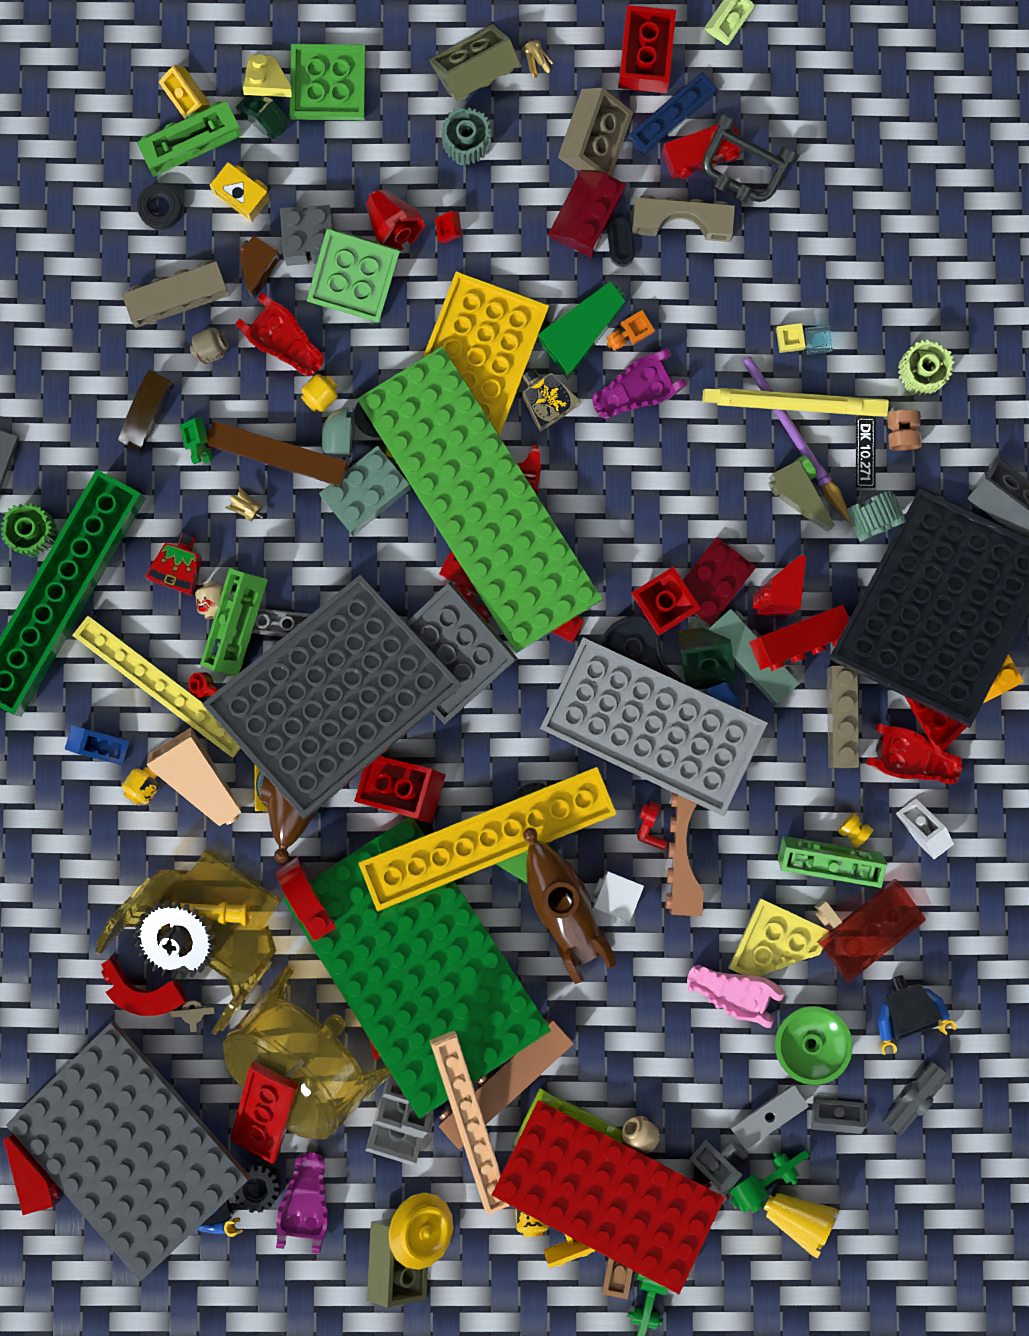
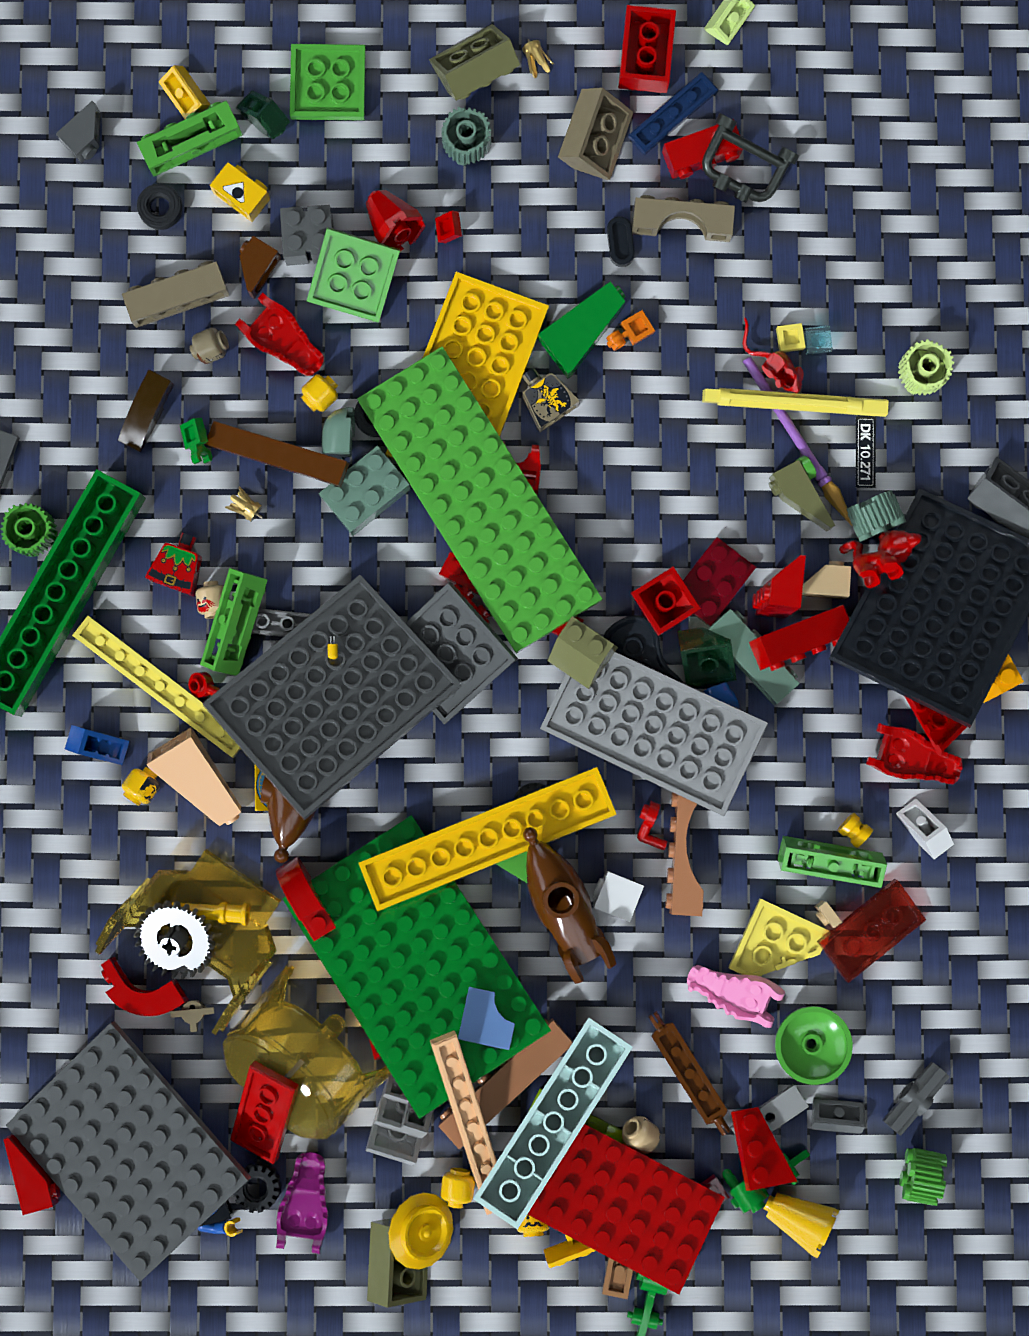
light yellow wing [243,54,292,97] -> none
red slope [354,756,446,823] -> none
dark red slope [548,170,626,258] -> none
magenta animal [592,348,687,419] -> none
dark grey plate [689,1140,748,1194] -> none
dark tan brick [827,666,859,768] -> none
black torso [878,975,957,1055] -> none
nougat wheel [887,410,922,451] -> none
none -> dark grey slope [56,101,101,163]
none -> yellow piece [327,636,338,659]
none -> yellow head [440,1168,475,1208]
none -> medium blue tile [458,987,515,1050]
none -> light aqua brick [473,1018,633,1230]
none -> olive slope [548,616,618,689]
none -> reddish brown plate [648,1011,731,1136]
none -> red wing [731,1107,798,1191]
none -> red animal [742,318,804,393]
none -> tan slope [802,561,851,599]
none -> red animal [839,530,922,588]
none -> bright green brick [899,1148,947,1206]

